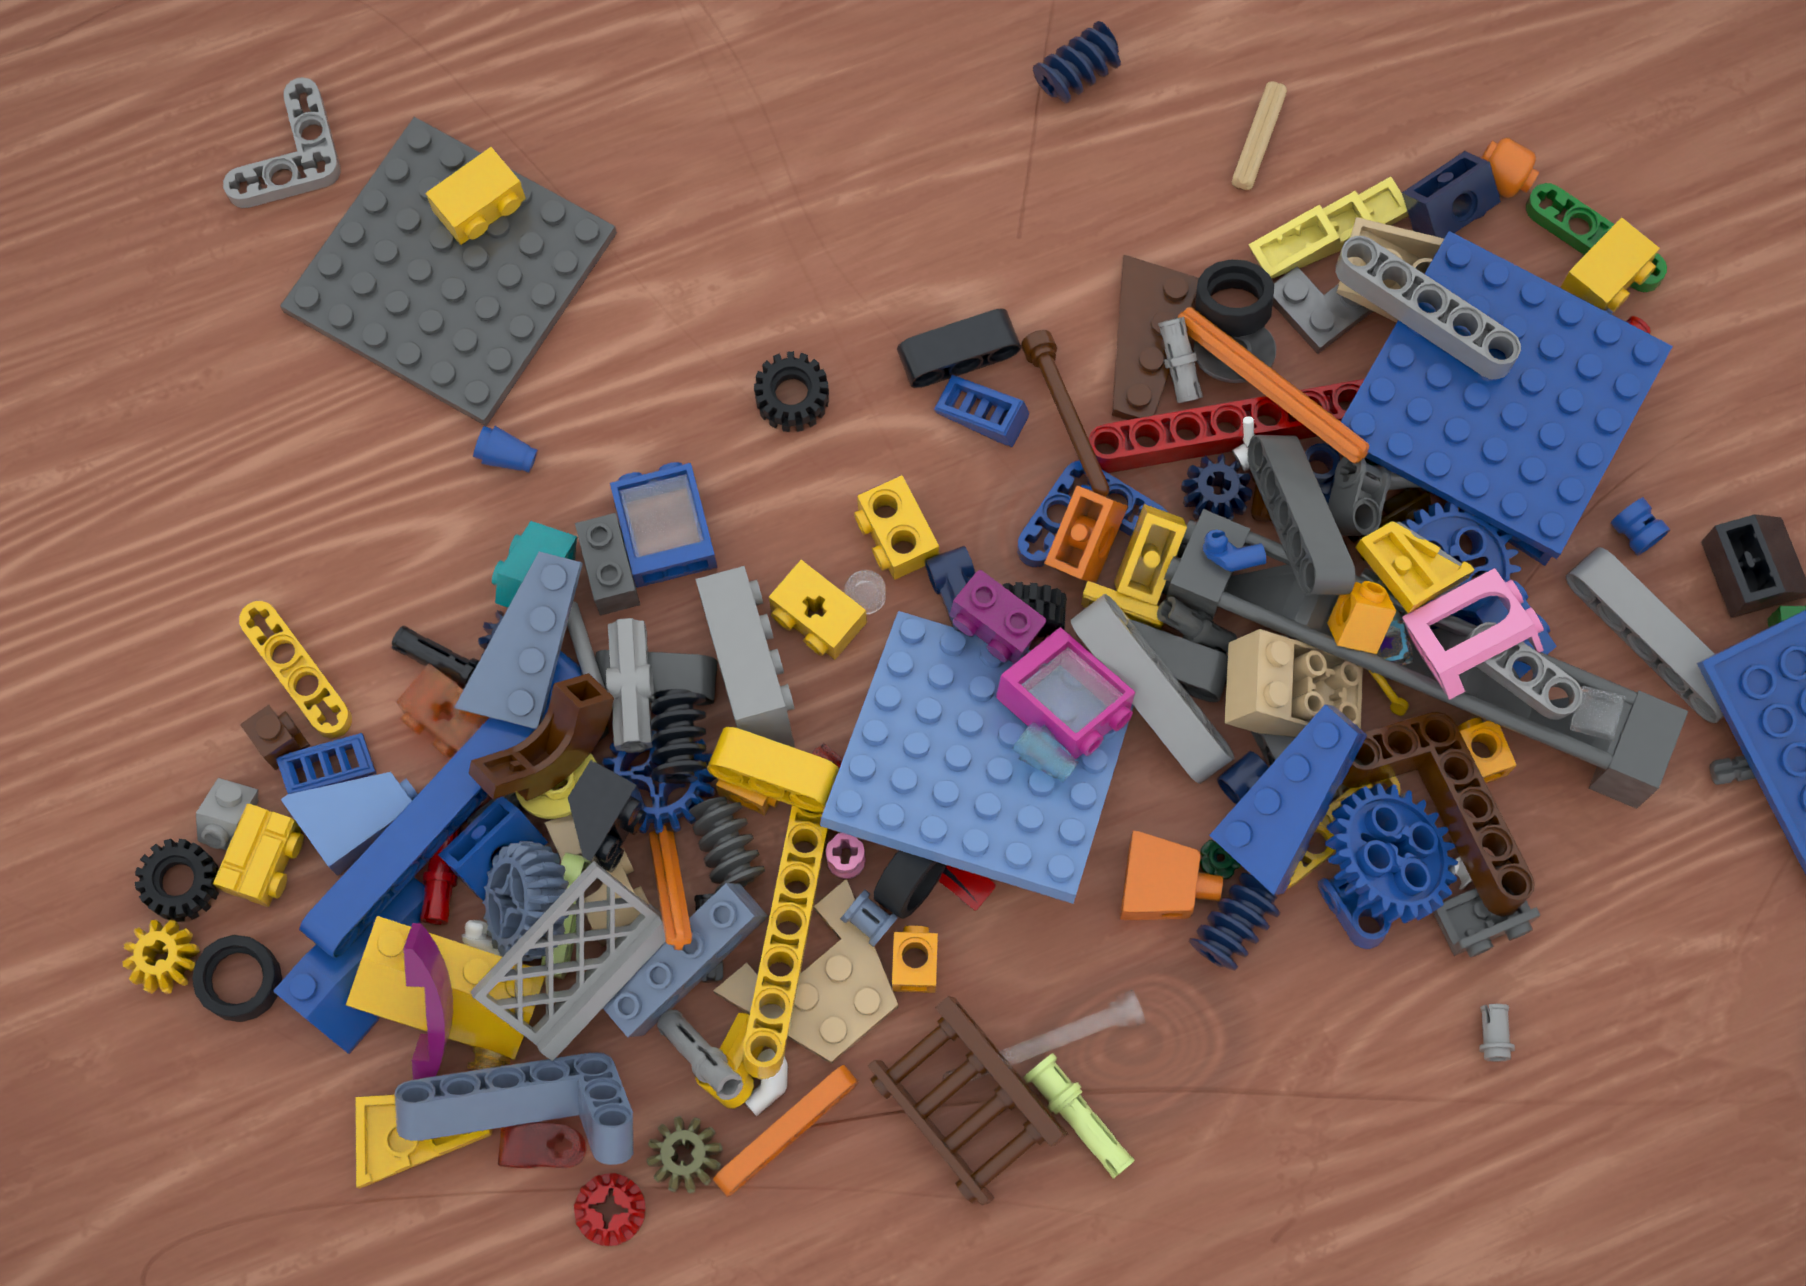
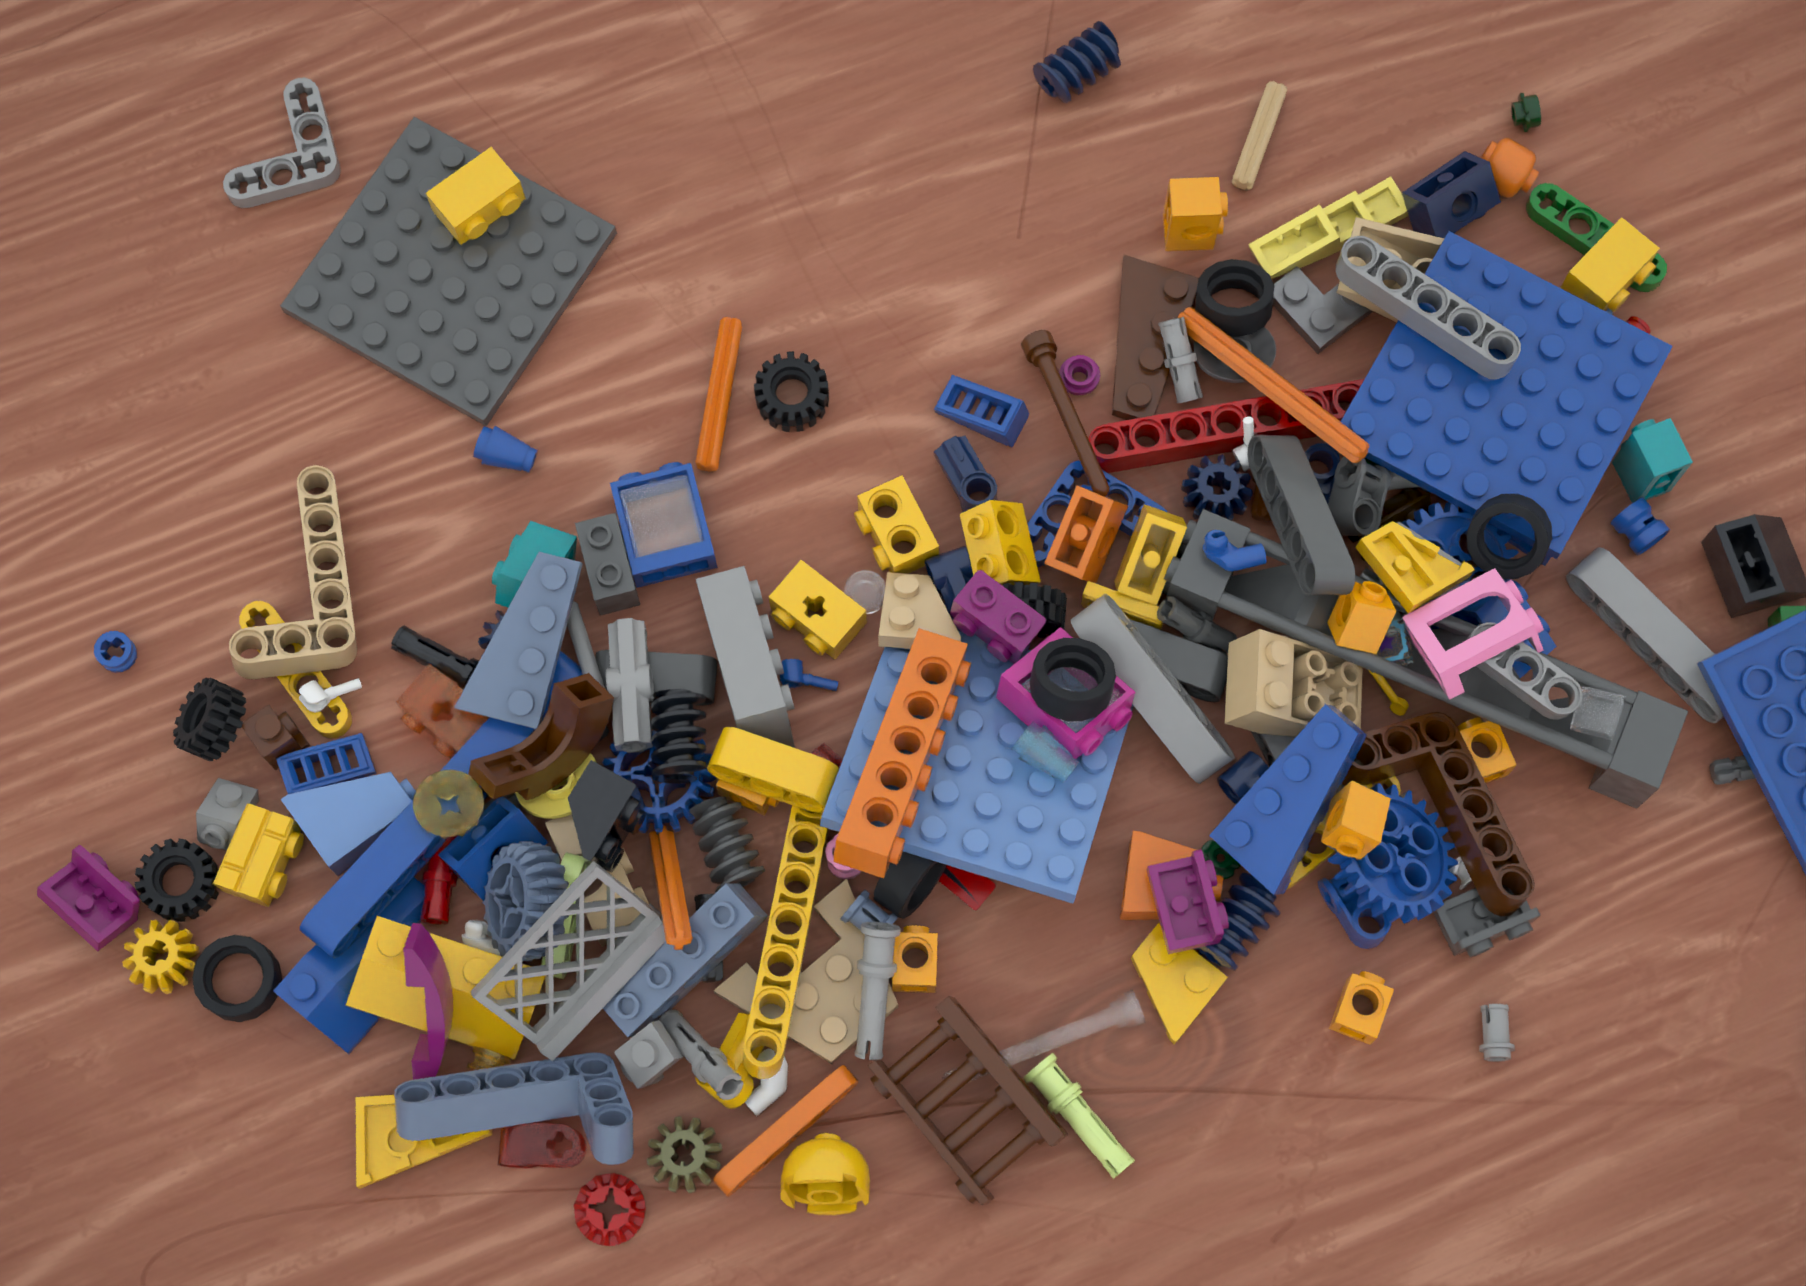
black beam [897,309,1022,388] -> none
none -> magenta bracket [37,845,140,951]
none -> blue bush [94,631,137,673]
none -> black tyre [173,678,246,761]
none -> tan beam [229,465,357,679]
none -> white hand [299,678,362,713]
none -> clear yellow gear [413,770,484,839]
none -> light grey bracket [614,1020,683,1089]
none -> orange axle [695,317,742,472]
none -> blue hand [780,659,839,691]
none -> yellow cylinder [780,1133,870,1215]
none -> orange brick [833,628,971,878]
none -> light grey pin [855,922,901,1060]
none -> tan wing [878,572,961,649]
none -> dark blue piece [934,436,997,512]
none -> yellow brick [960,500,1041,586]
none -> black tyre [1030,638,1116,721]
none -> magenta plate [1059,355,1100,396]
none -> yellow wing [1131,923,1228,1045]
none -> magenta bracket [1146,849,1229,954]
none -> light orange brick [1163,177,1228,251]
none -> light orange brick [1321,781,1391,860]
none -> light orange brick [1329,971,1394,1045]
none -> black tyre [1466,494,1552,579]
none -> dark green plate [1511,93,1541,132]
none -> teal brick [1612,418,1693,503]

